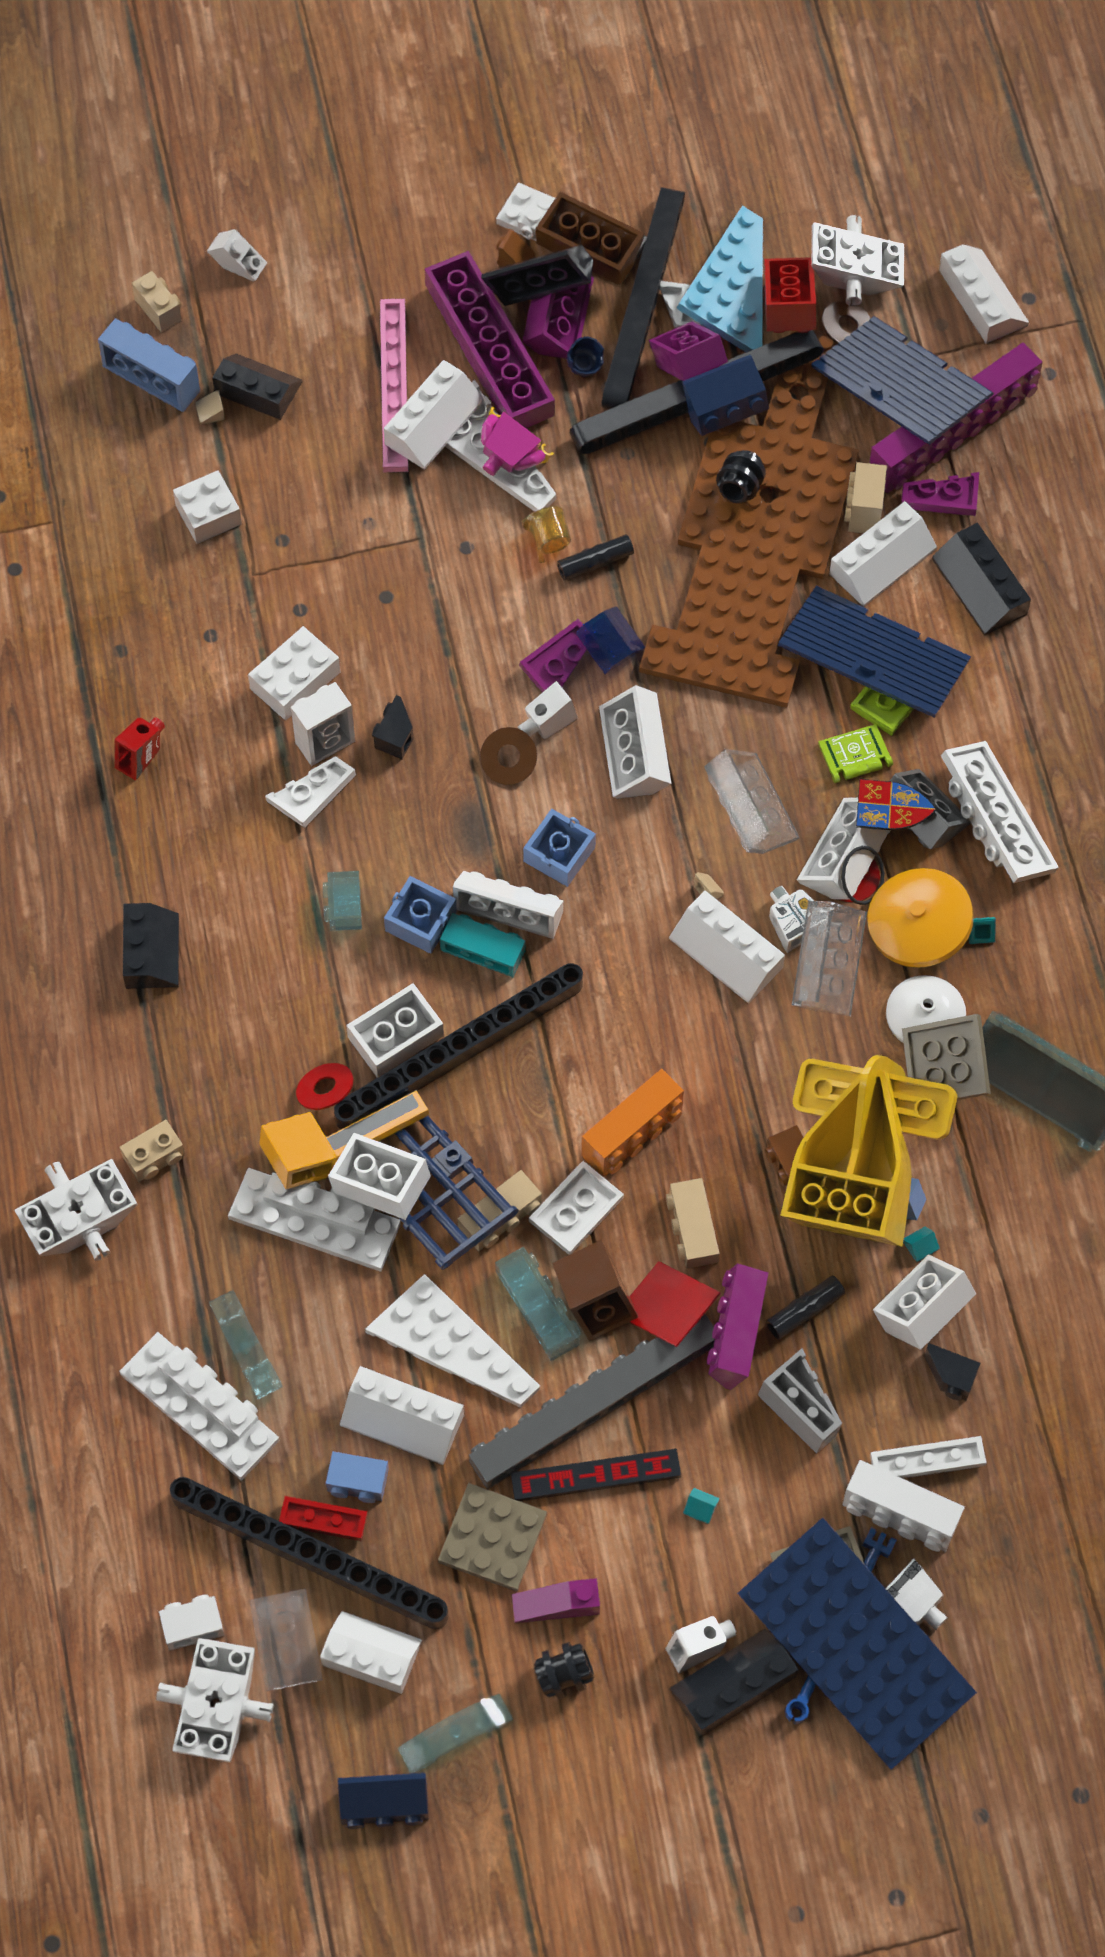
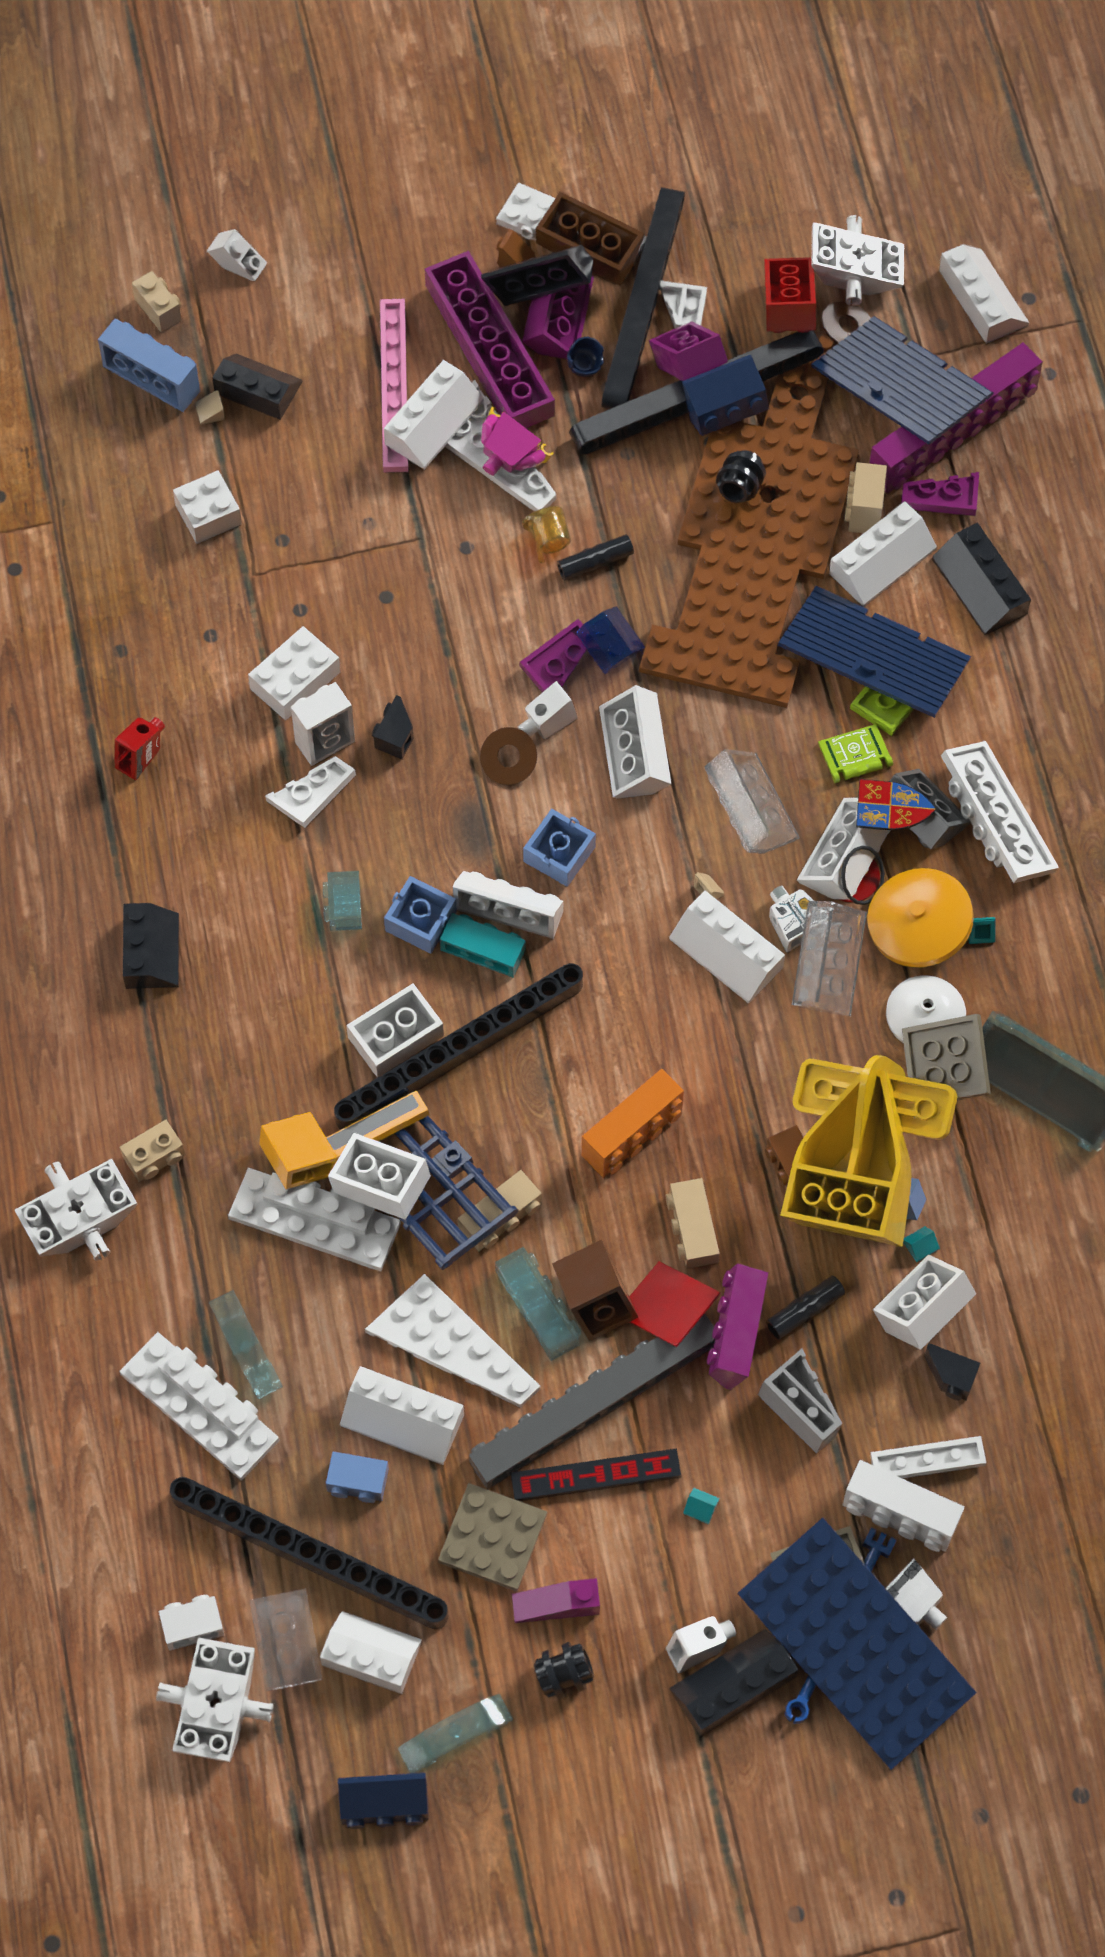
red plate [279,1496,368,1541] -> none
red gear [296,1063,354,1110] -> none
white plate [529,1161,624,1255] -> none
medium azure wing [676,206,763,353] -> none

